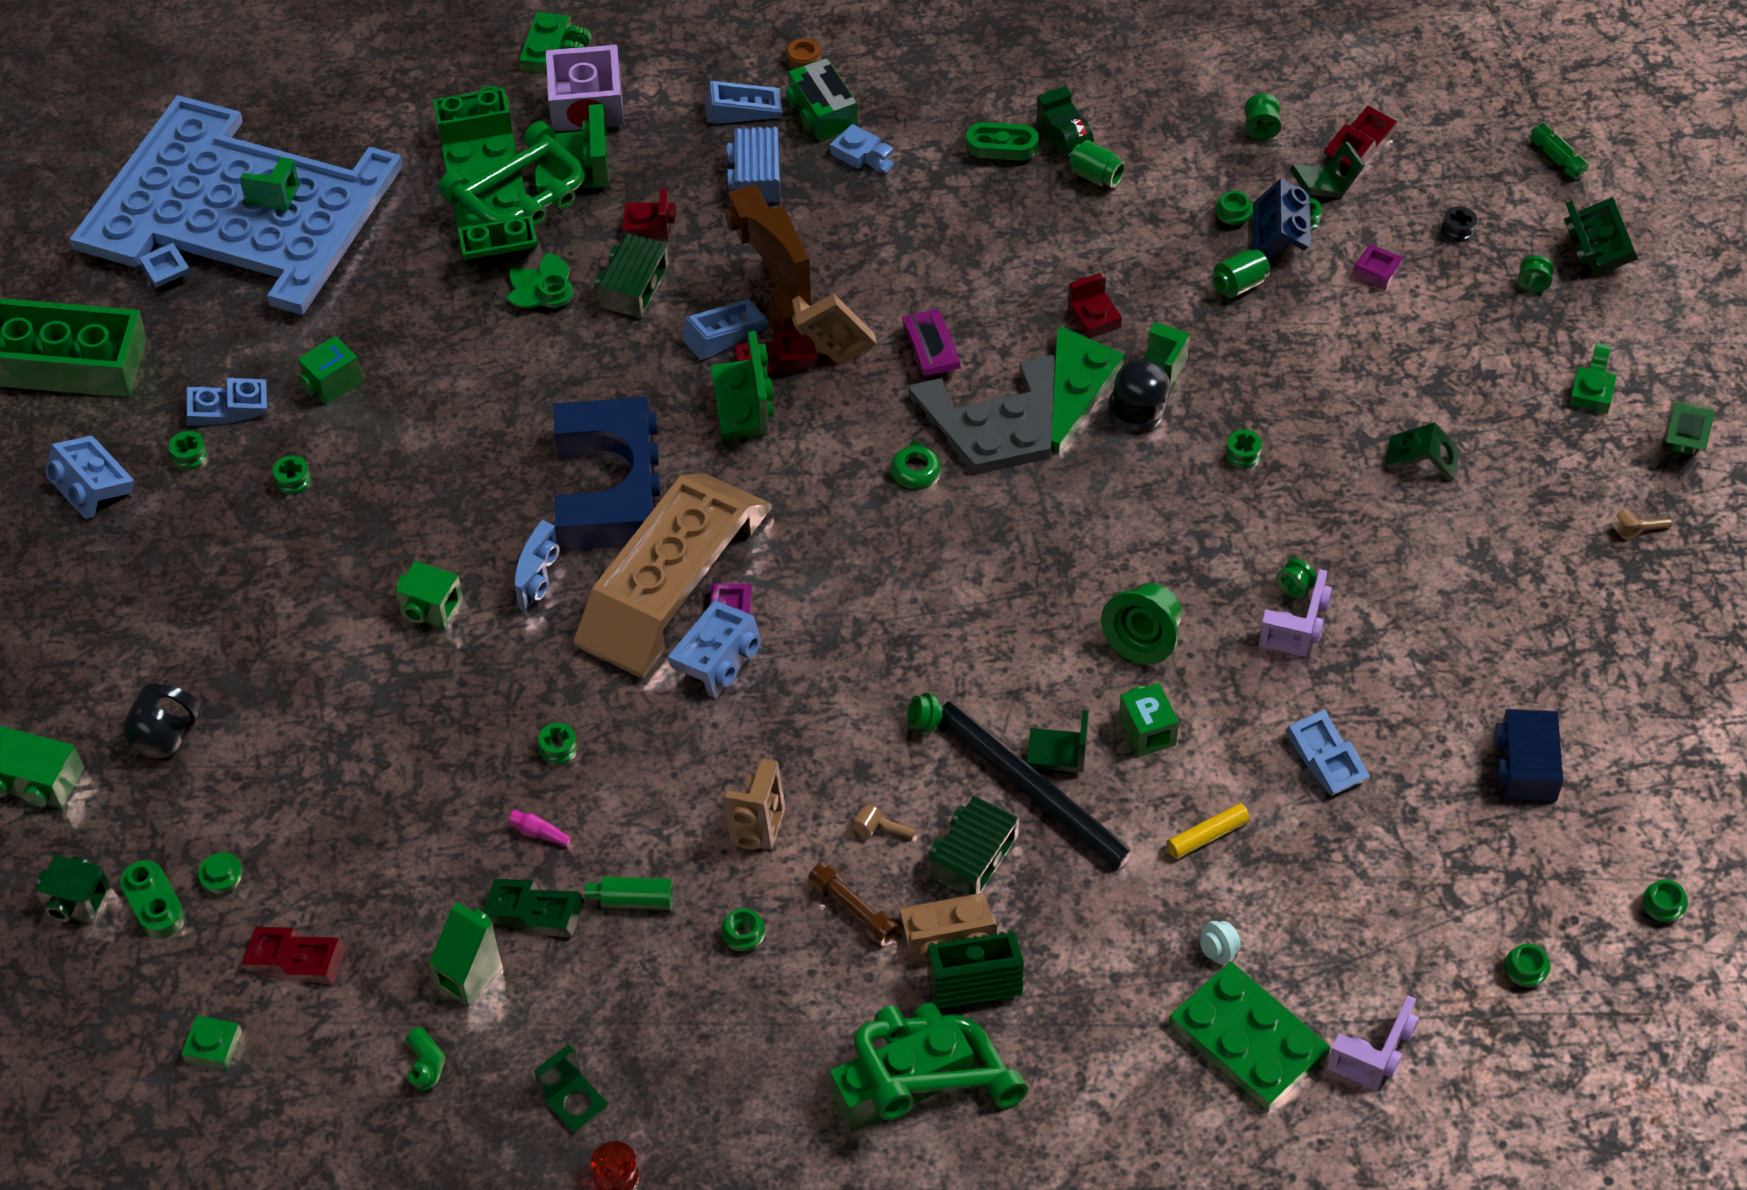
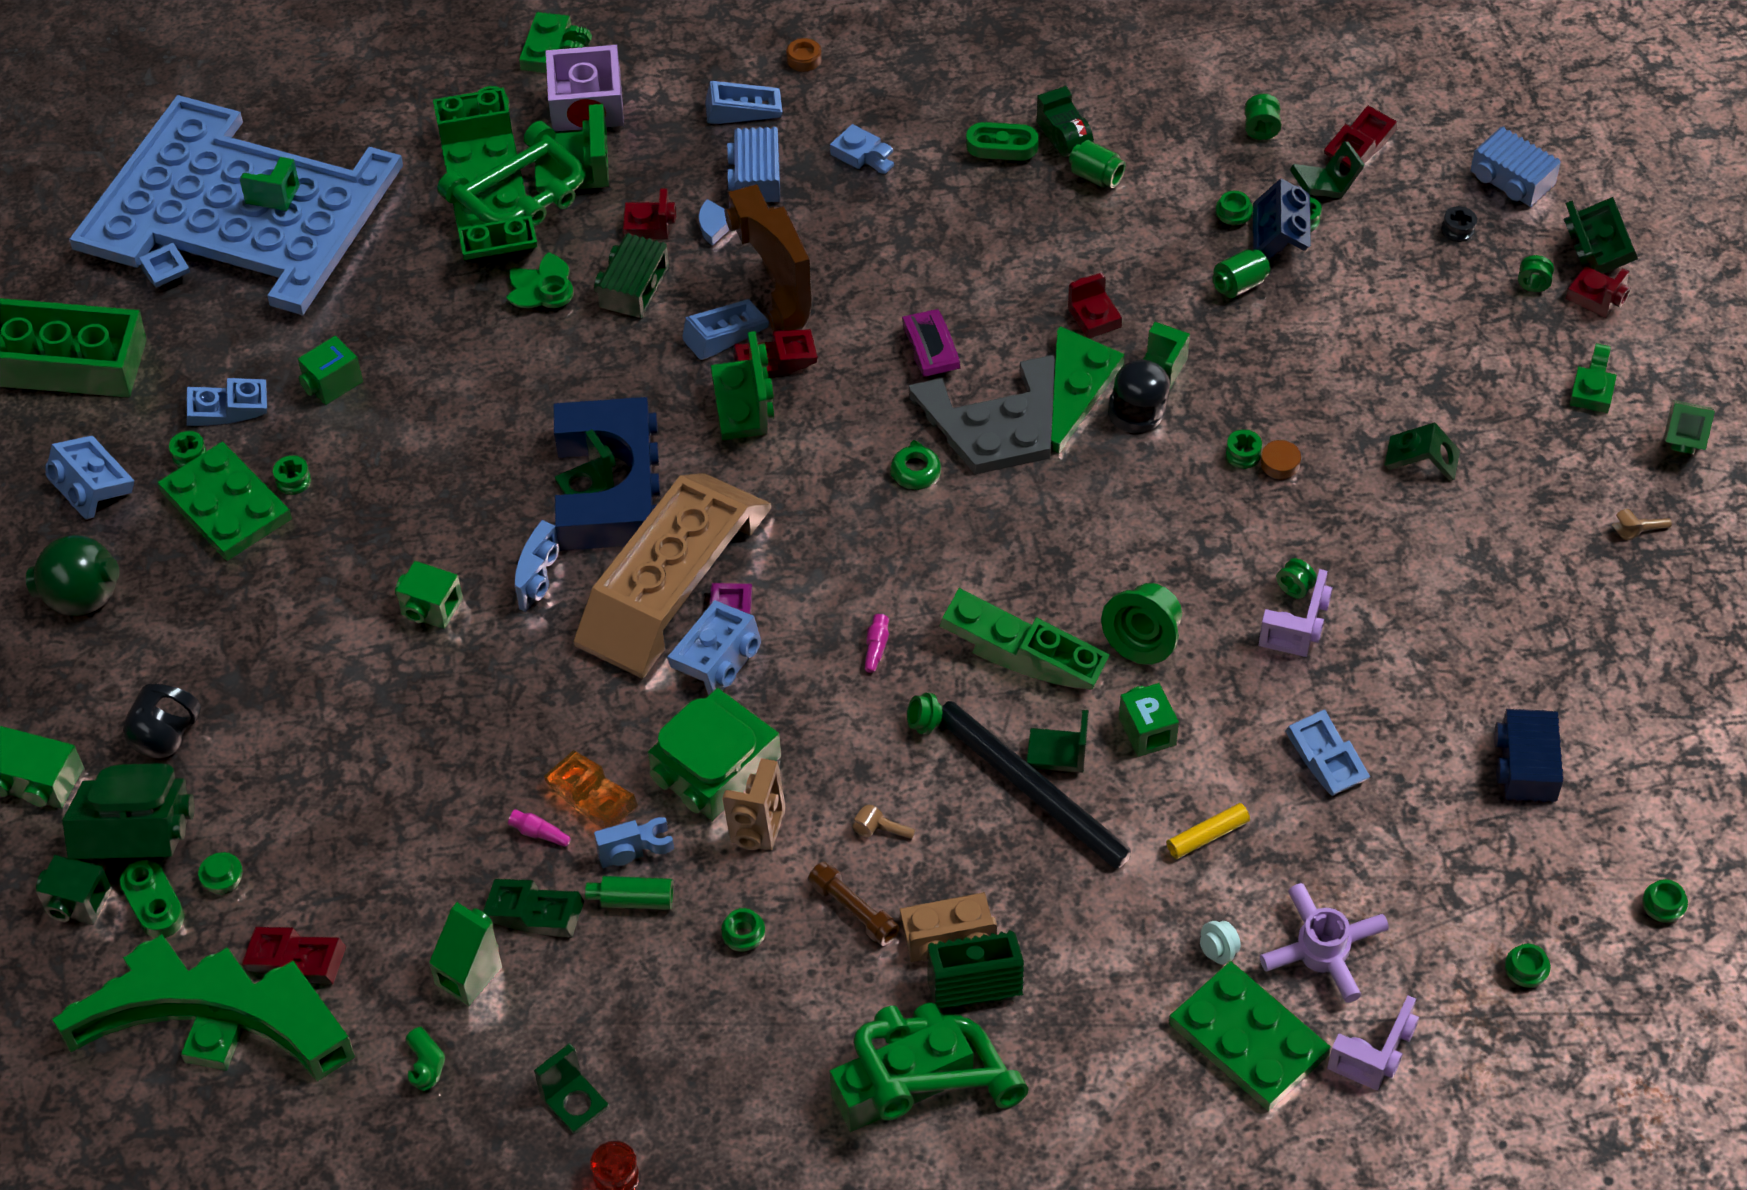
green bush [538,723,577,765] -> none
brick [785,58,858,143] -> none
medium nougat bracket [792,293,877,365] -> none
dark green brick [928,796,1019,896] -> none
magenta tile [1352,244,1404,290] -> none
green axle [1530,123,1589,180] -> none
none -> dark green brick [26,535,120,616]
none -> green arch [52,934,355,1082]
none -> dark green brick [62,763,195,859]
none -> green plate [157,441,292,561]
none -> clear orange slope [544,750,638,829]
none -> dark green bracket [555,429,616,495]
none -> medium blue plate [594,817,674,868]
none -> green brick [648,687,781,821]
none -> medium blue tile [699,199,729,246]
none -> dark pink piece [864,614,889,673]
none -> green slope [939,588,1110,690]
none -> lavender bar [1260,883,1389,1003]
none -> dark orange tile [1261,440,1301,479]
none -> medium blue brick [1470,126,1561,207]
none -> dark red bracket [1565,266,1631,318]

